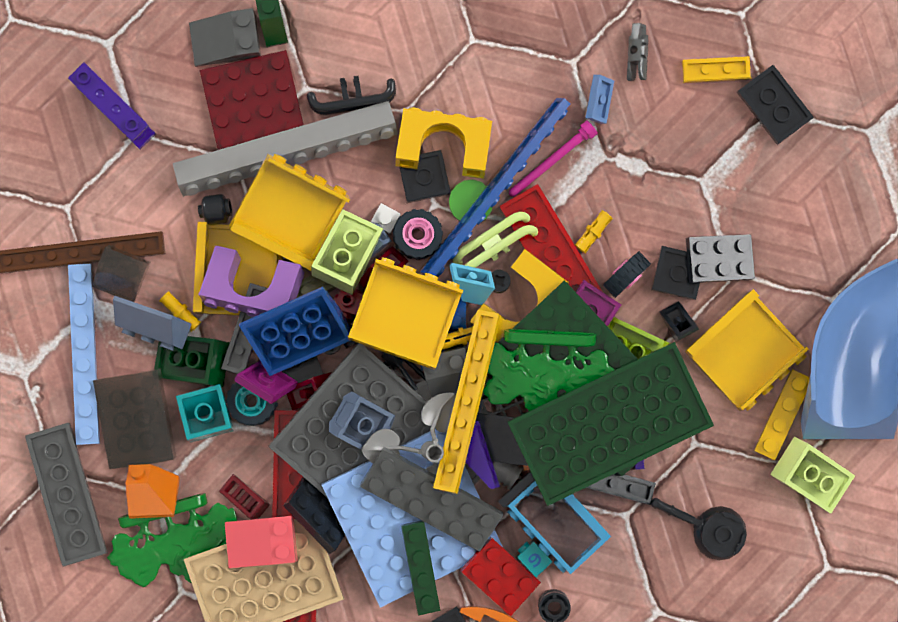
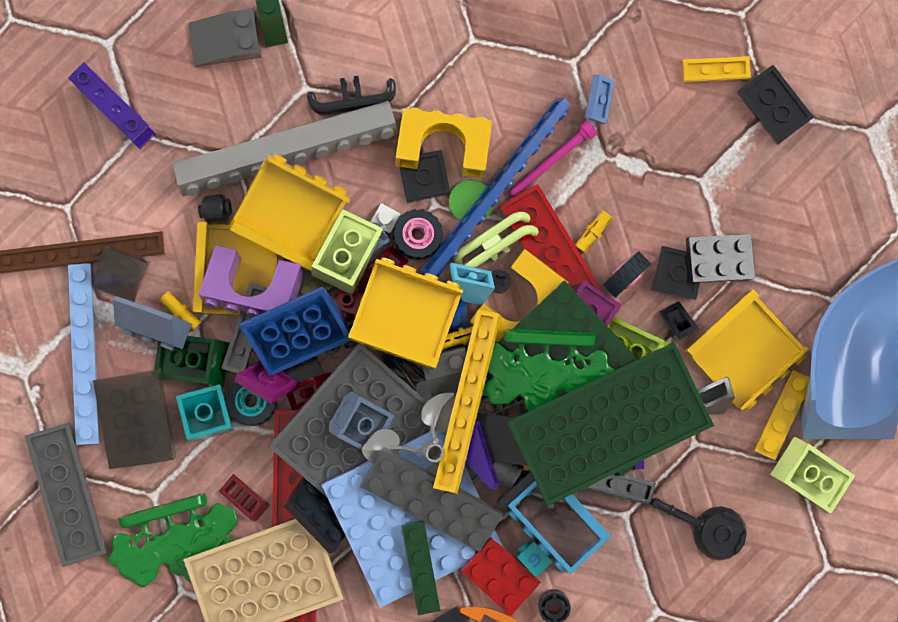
orange slope [126,464,180,518] -> none
dark red plate [199,50,304,150] -> none
coral slope [225,516,298,568] -> none
dark grey hinge [627,23,649,81] -> none
none -> dark grey slope [698,377,735,414]

